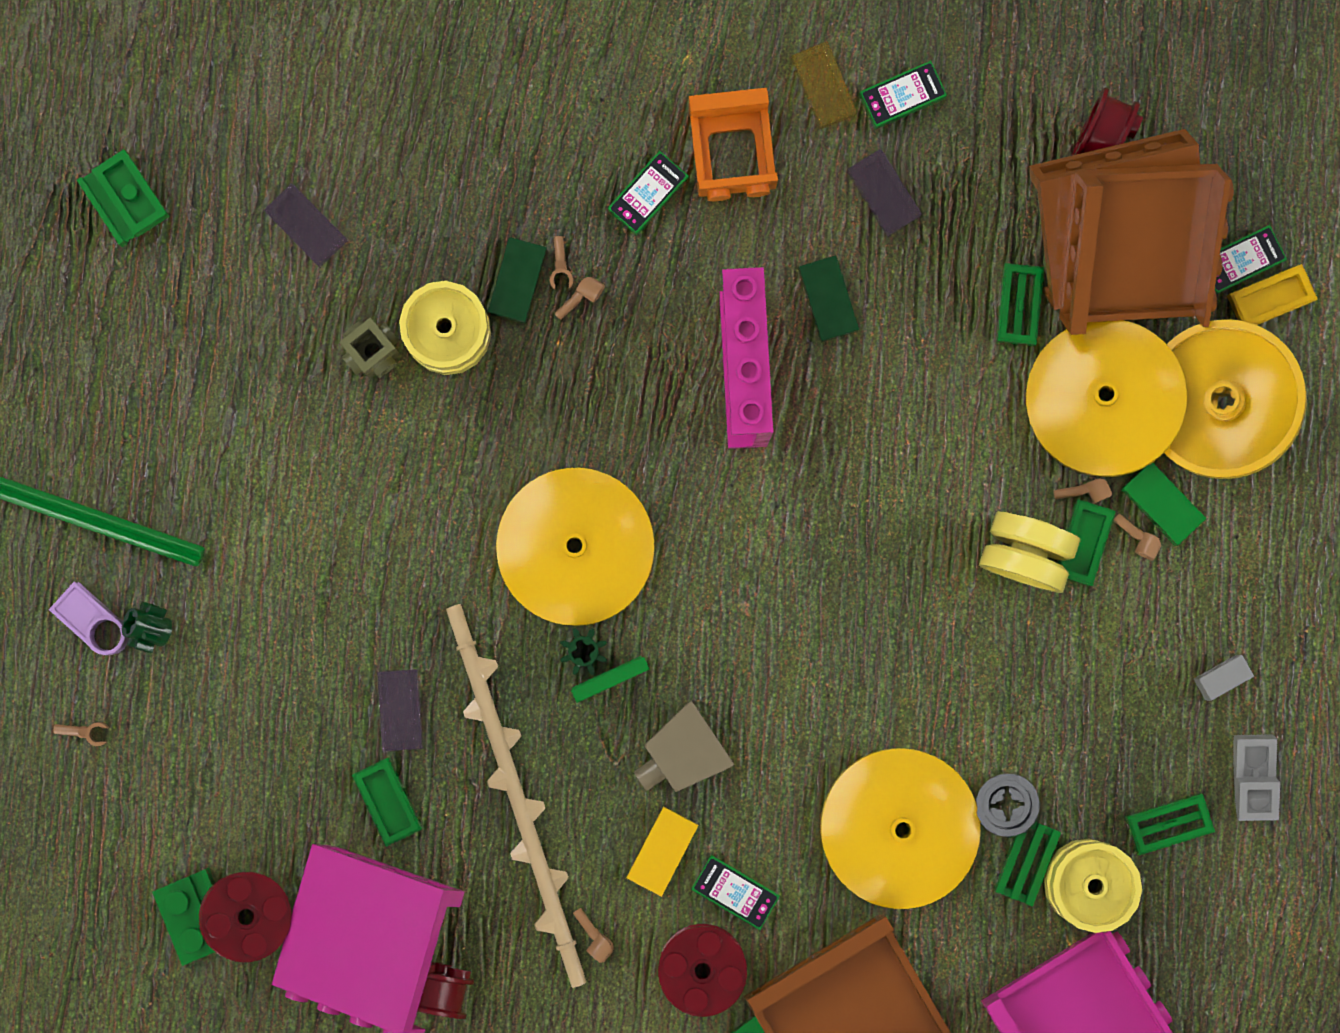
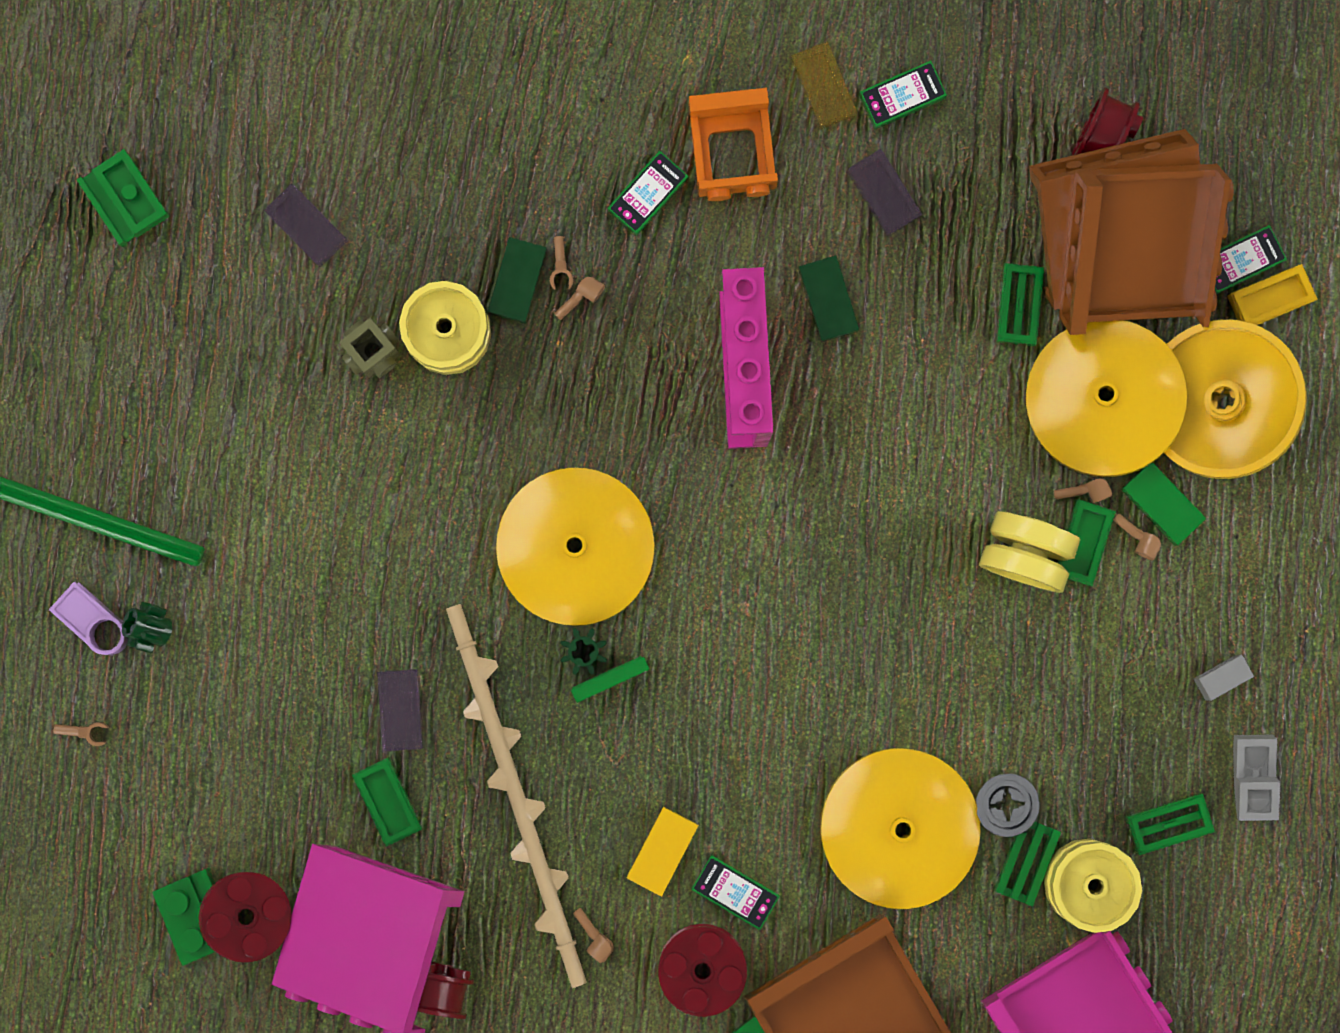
dark tan torso [634,701,735,792] -> none

